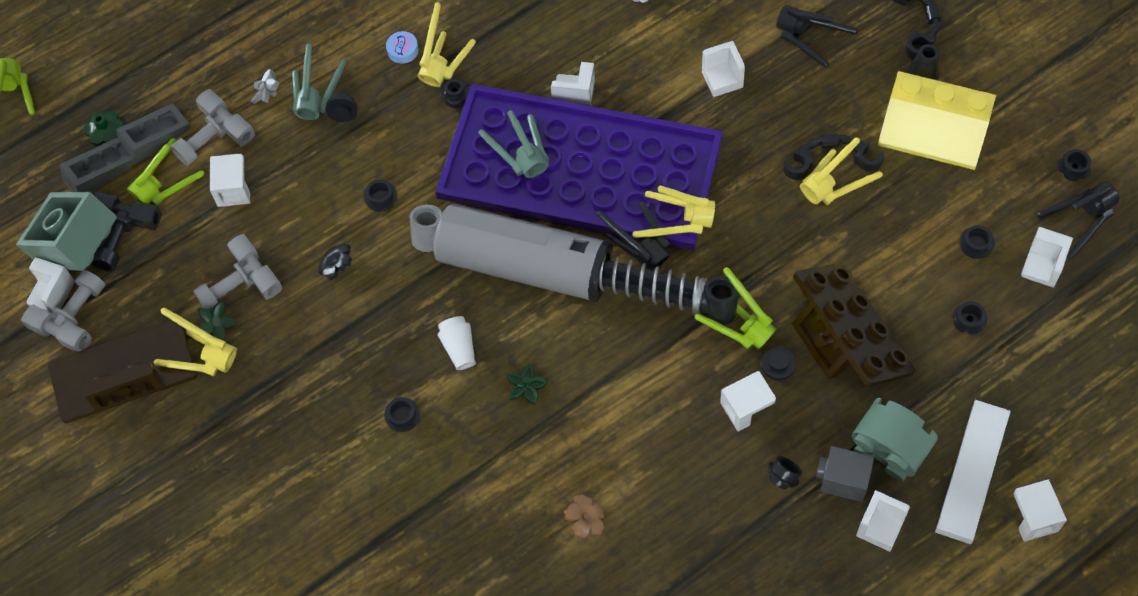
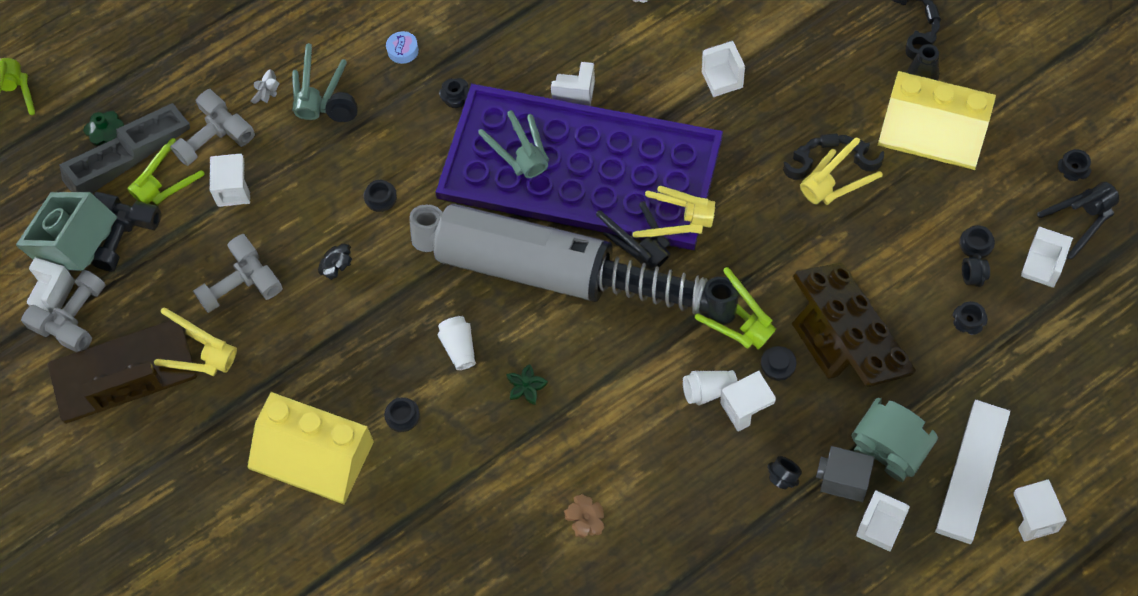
dark green plant [198,302,237,341] -> none
light yellow plant [417,2,476,87] -> none
black plant [776,5,858,67] -> none
none -> light yellow slope [247,392,374,505]
none -> white cone [683,370,737,406]
none -> black plate [962,253,990,287]

